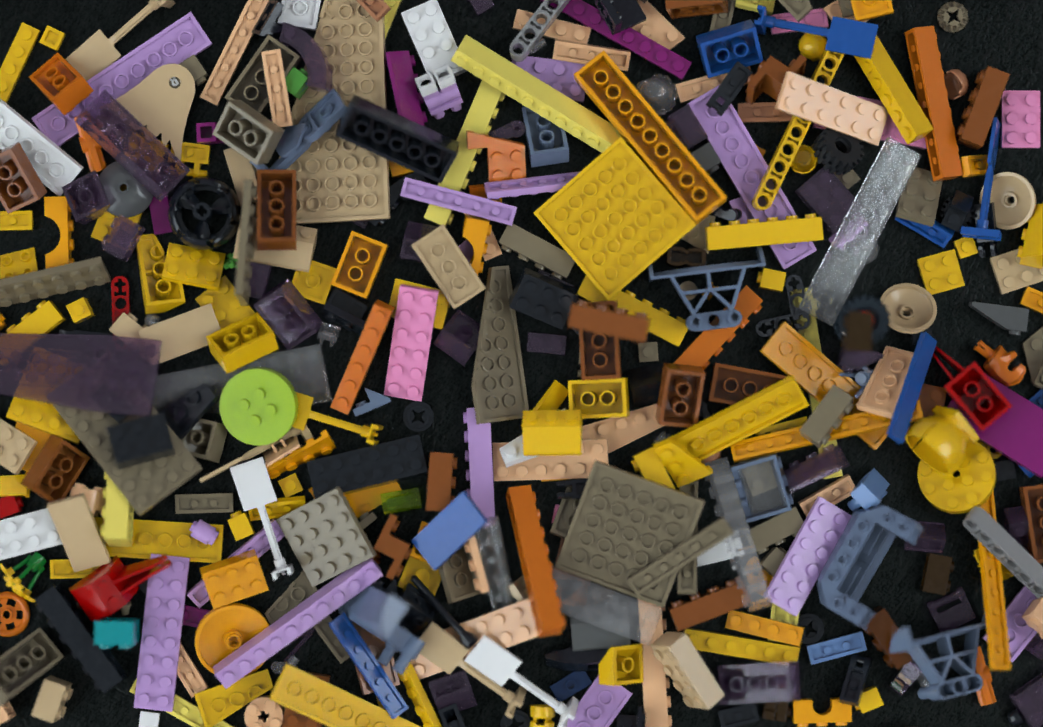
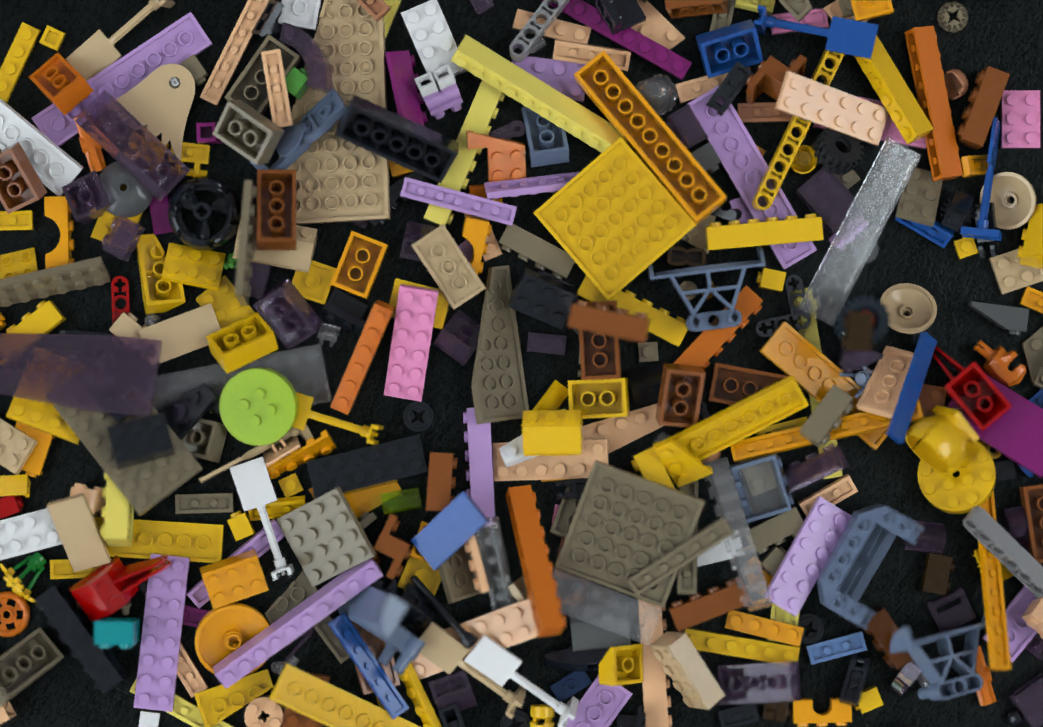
dark orange brick [21,434,90,502] -> none
tan brick [31,676,74,723] -> none
yellow brick [66,297,95,324] -> none
lavender brick [189,519,219,546] -> none
tan brick [223,148,257,206] -> none
sand blue slope [353,388,392,417] -> none
yellow hair [798,33,827,61] -> none
medium blue brick [847,468,890,511] -> none
yellow plate [917,249,965,295] -> none

